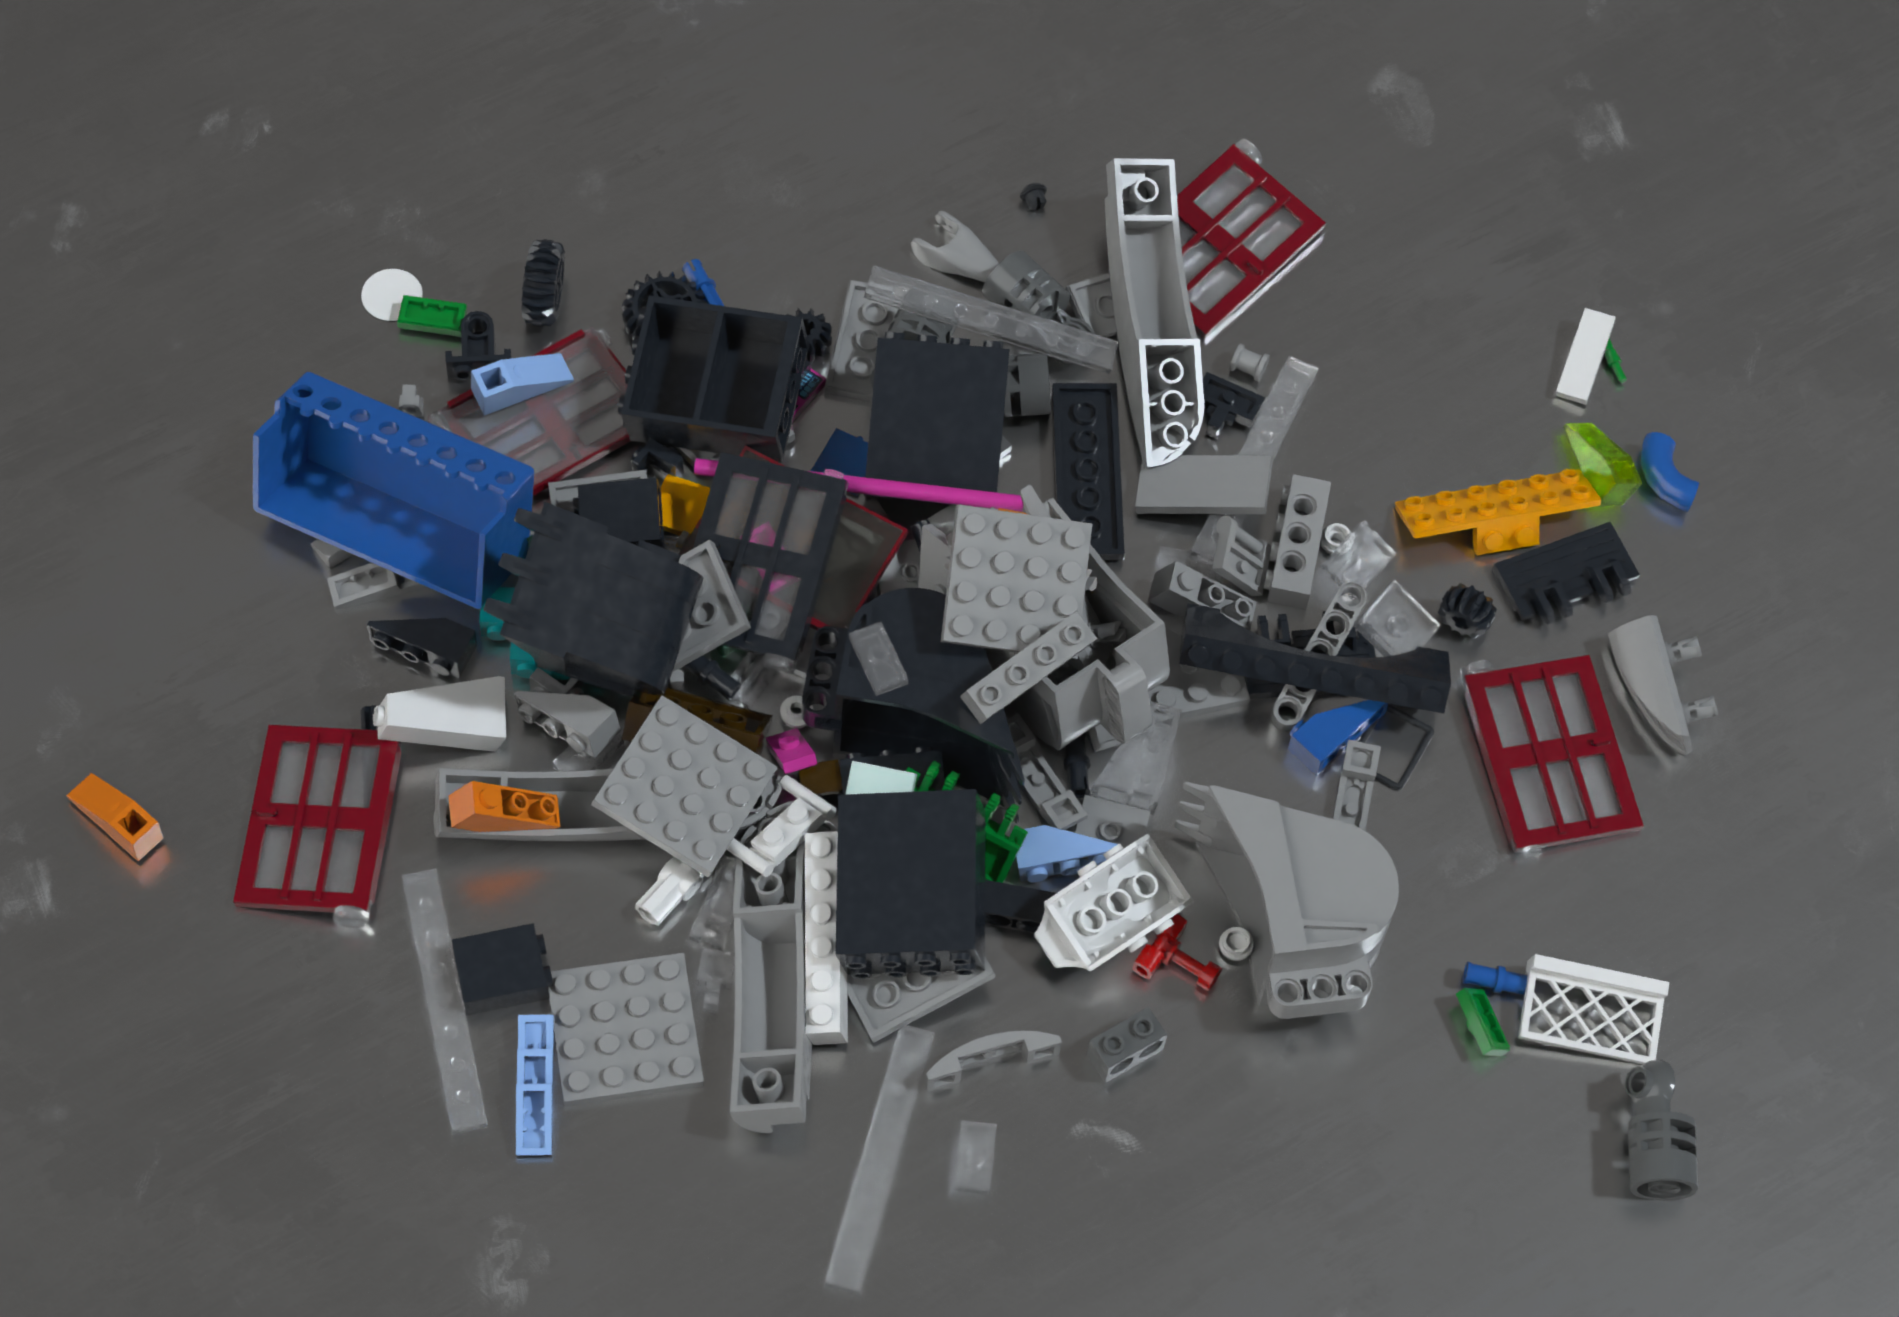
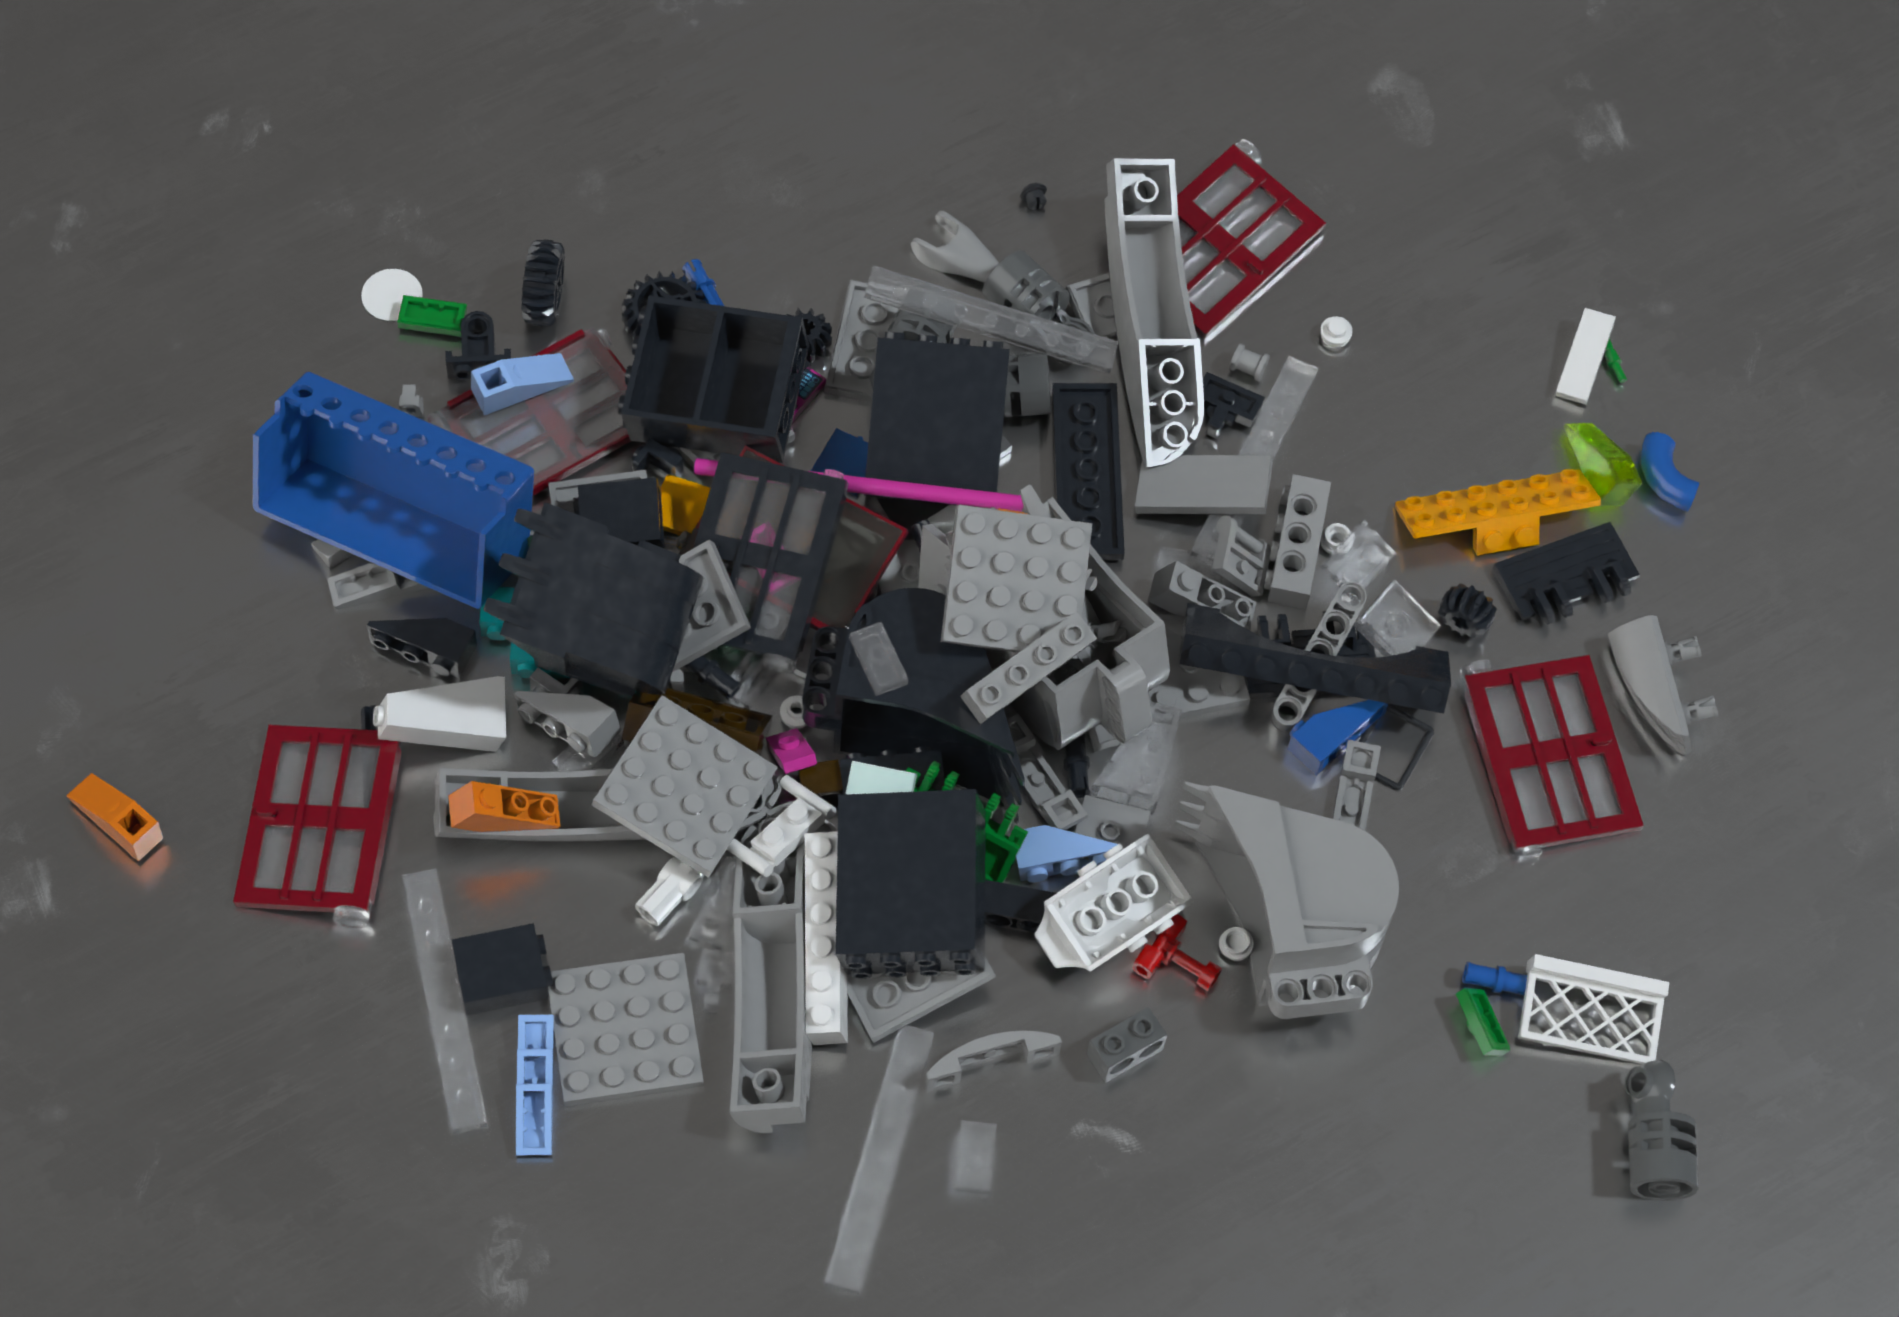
none -> white plate [1320,316,1352,348]

